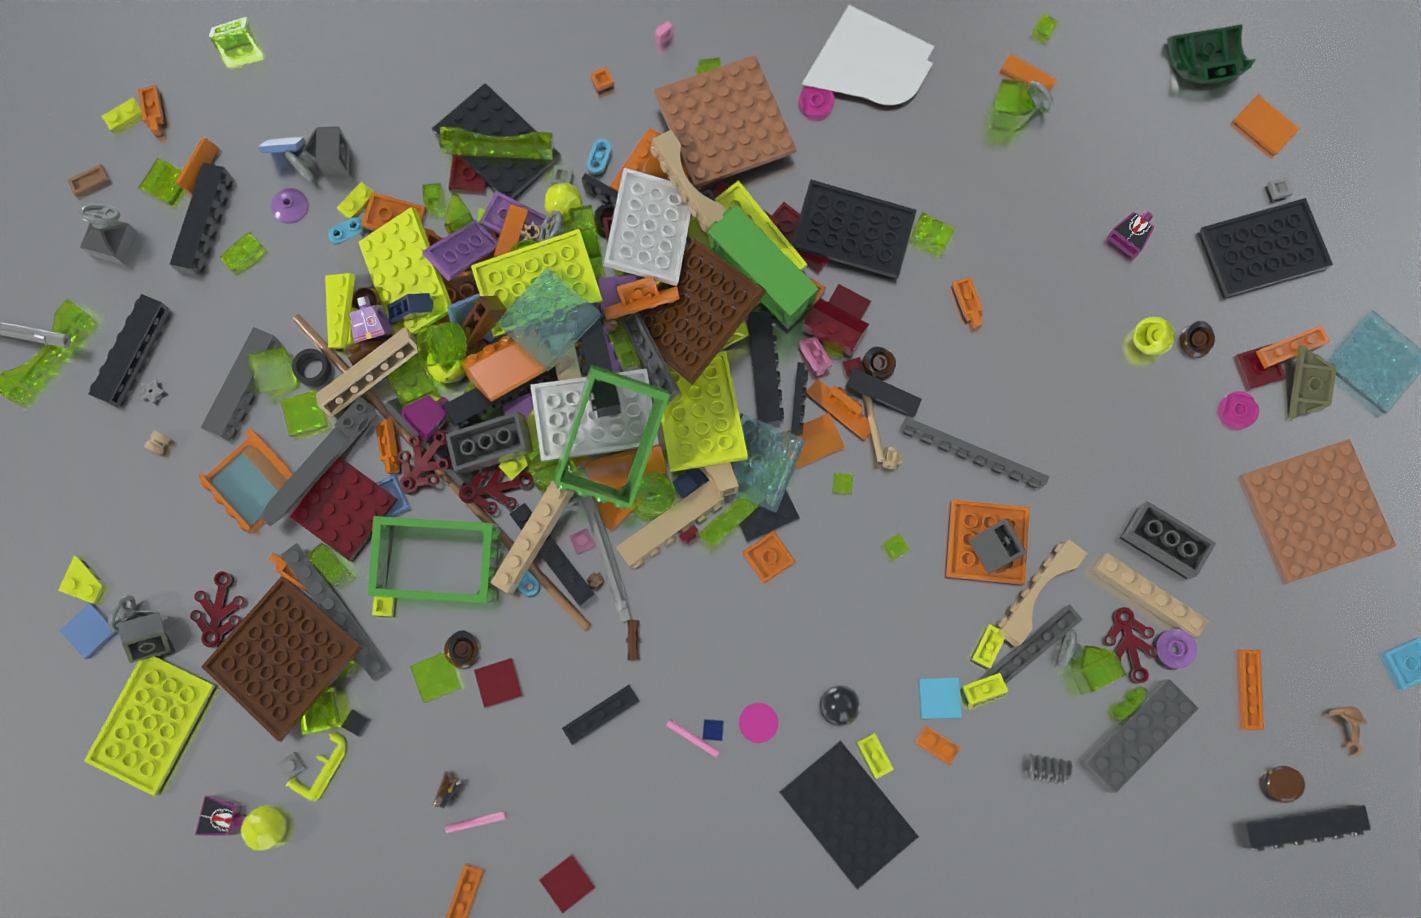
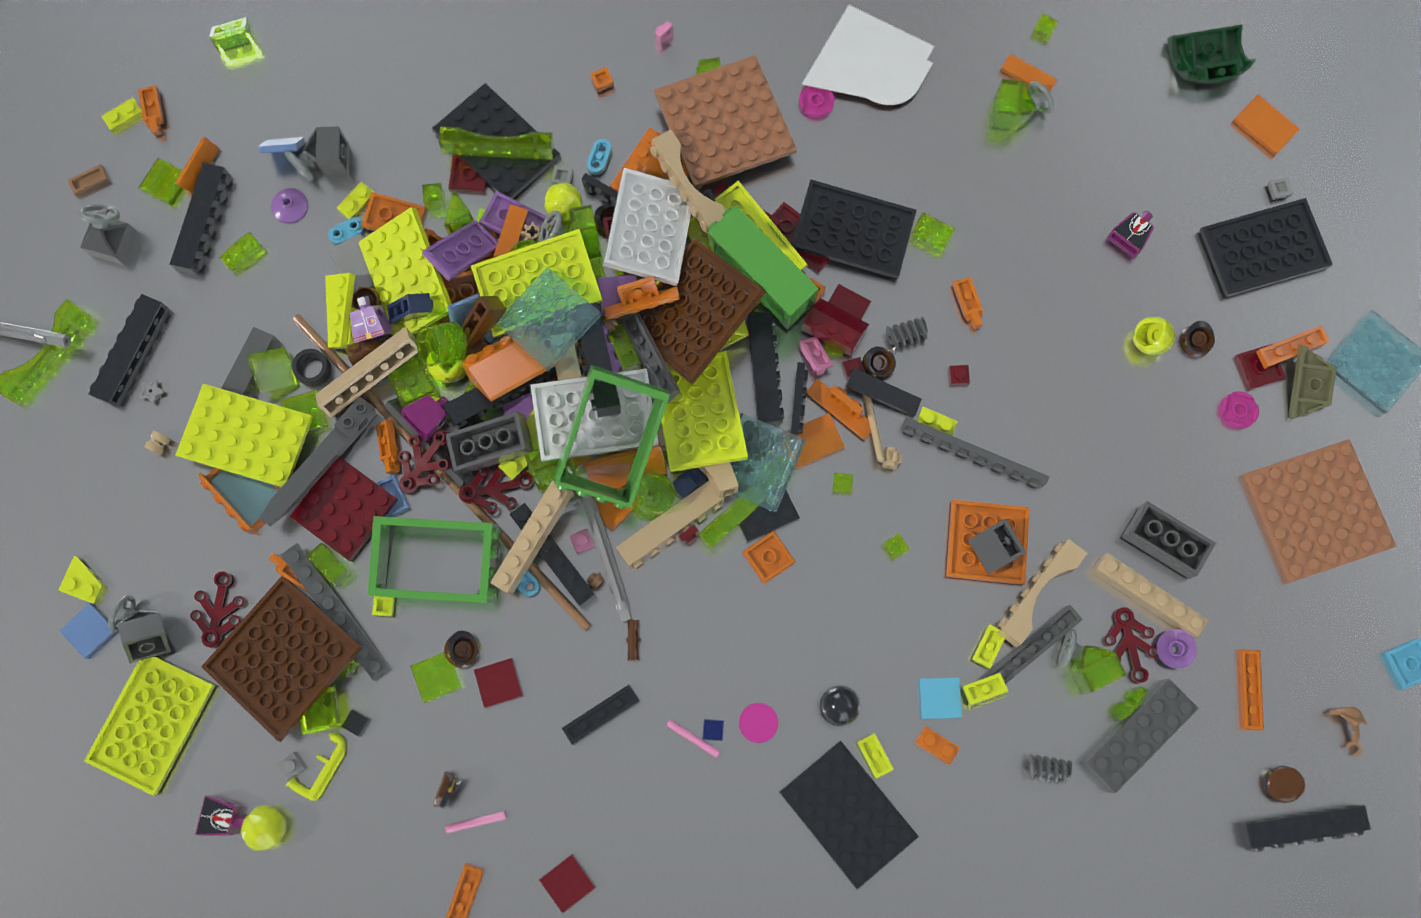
none -> neon yellow plate [175,384,313,487]
none -> dark grey piece [886,316,928,348]
none -> neon yellow plate [916,407,958,436]
none -> dark red plate [949,365,970,386]

